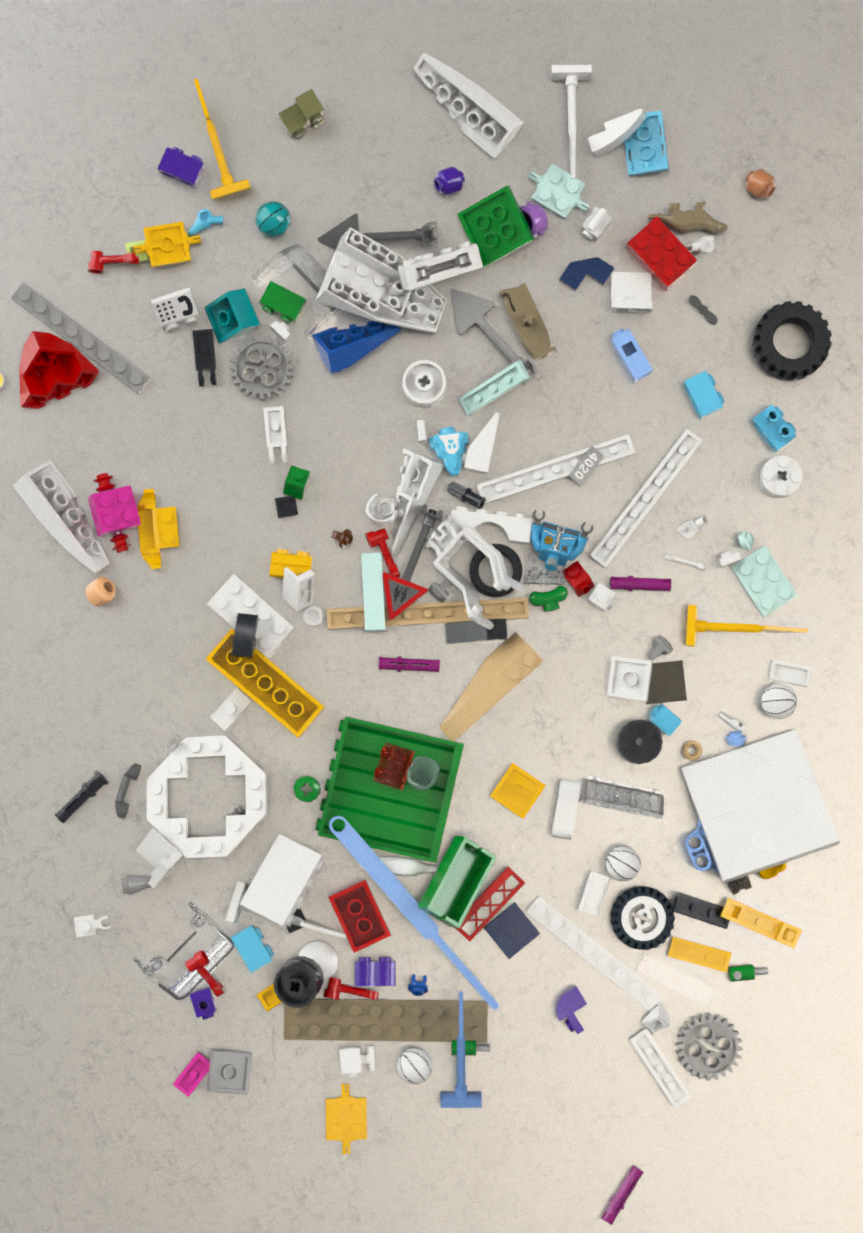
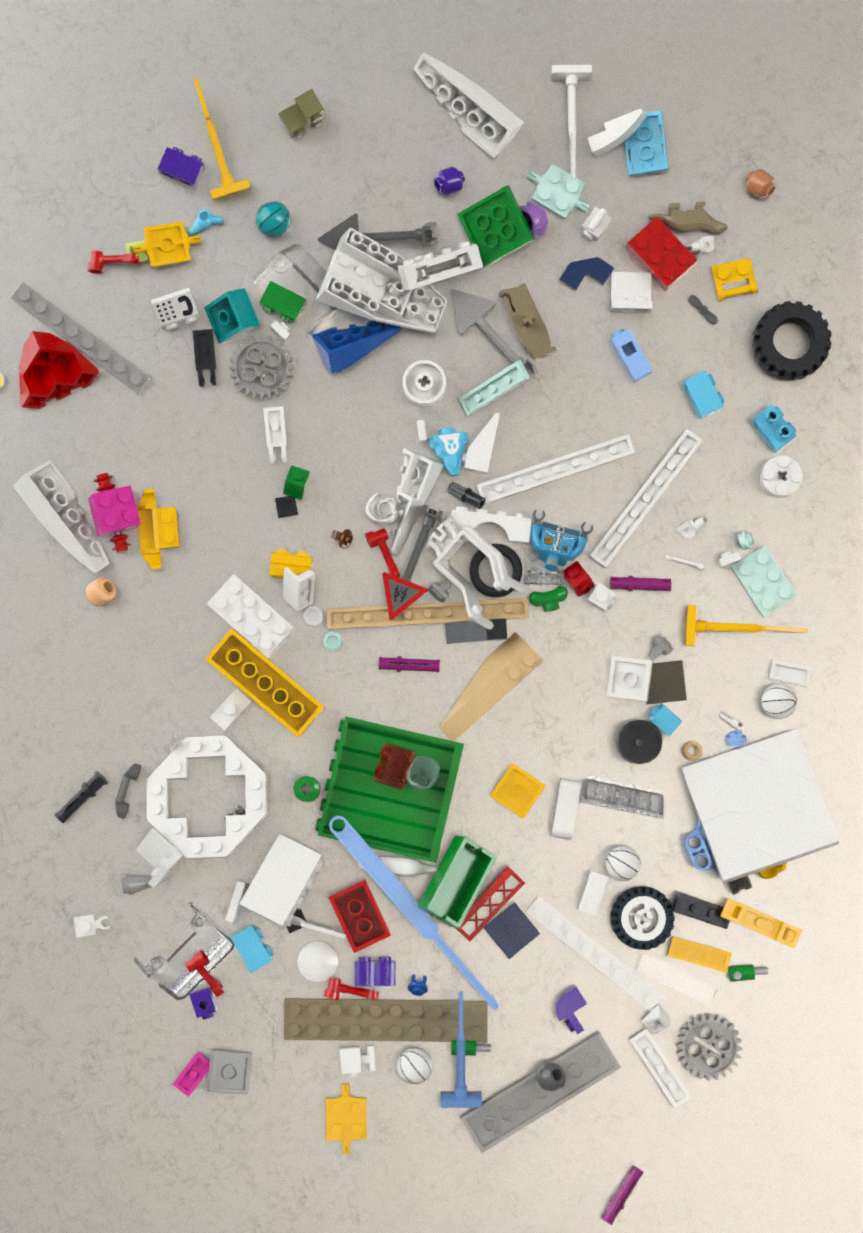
black slope [232,613,259,658] -> none
yellow tile [256,983,282,1012] -> none
black wheel [274,956,324,1008] -> none
light aqua tile [361,553,385,632] -> none
light grey sticker [568,446,604,485] -> none
none -> light aqua plate [323,631,343,652]
none -> light grey plate [461,1032,621,1153]
none -> dark grey piece [537,1063,565,1091]
none -> yellow plate [710,258,758,301]

